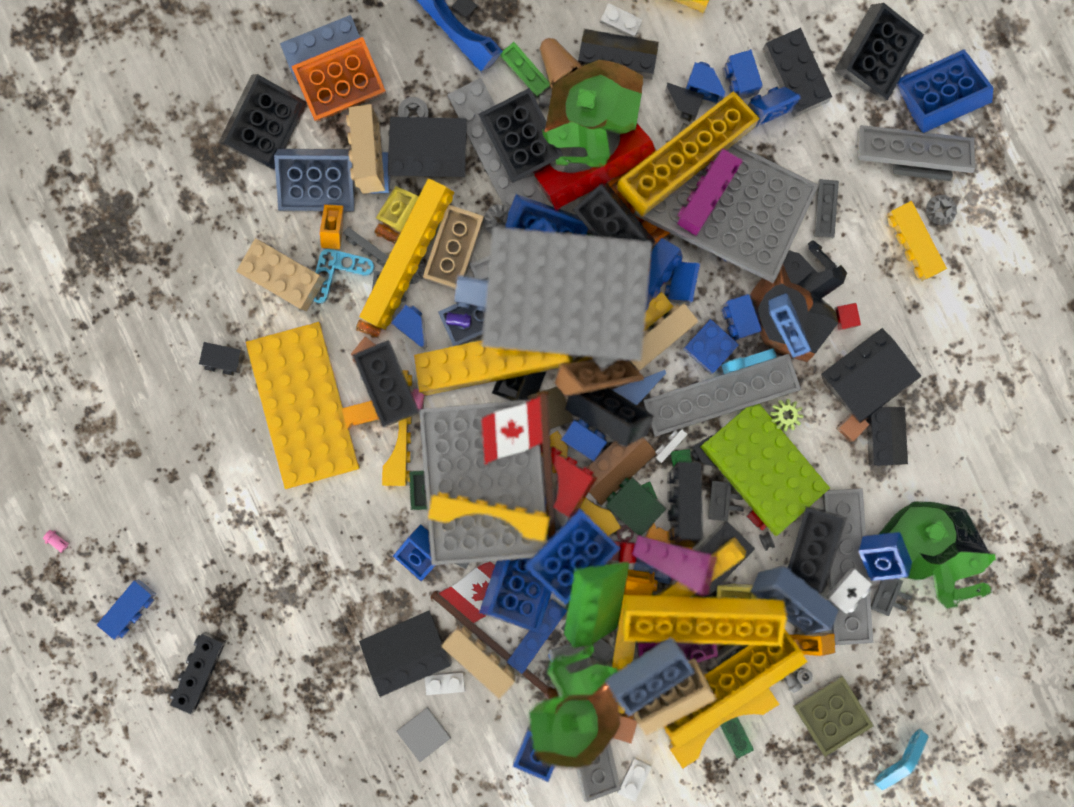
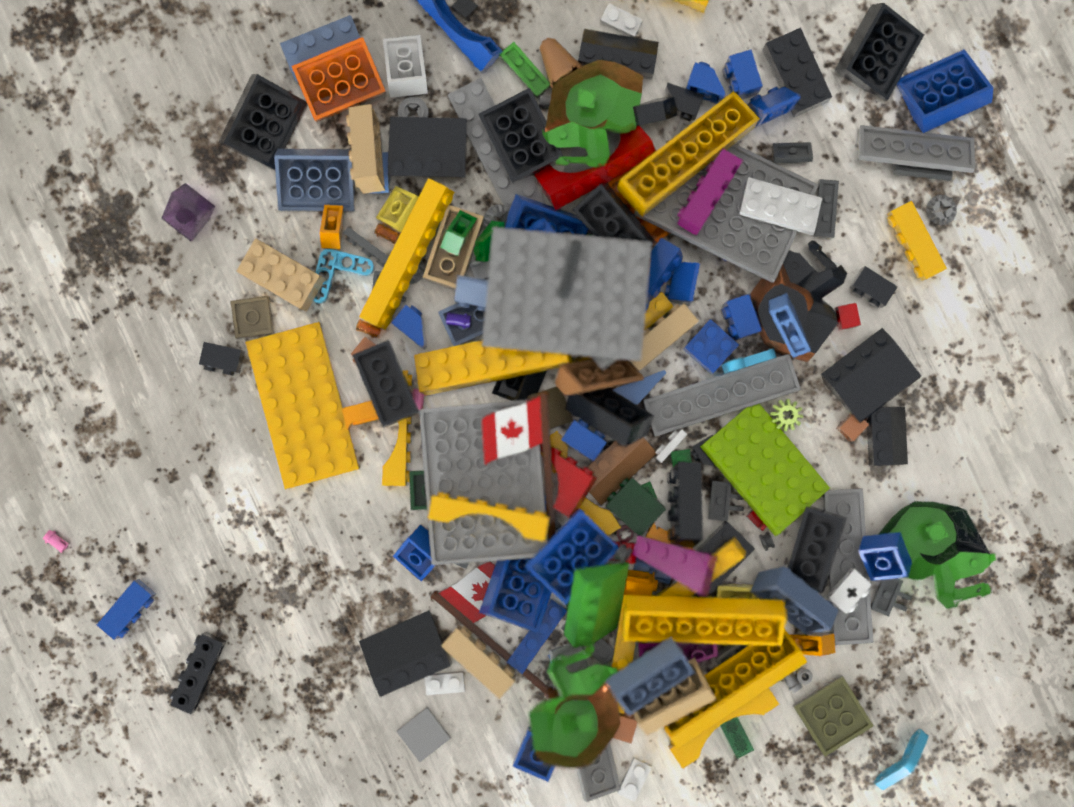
none -> clear purple slope [161,183,215,241]
none -> dark tan tile [230,296,274,339]
none -> white slope [383,35,428,98]
none -> green slope [440,210,477,256]
none -> green slope [474,221,504,262]
none -> dark grey axle [558,240,582,299]
none -> dark grey bush [614,544,632,564]
none -> black slope [633,97,678,126]
none -> white plate [739,177,822,235]
none -> dark grey plate [772,142,813,163]
none -> black brick [849,266,898,308]

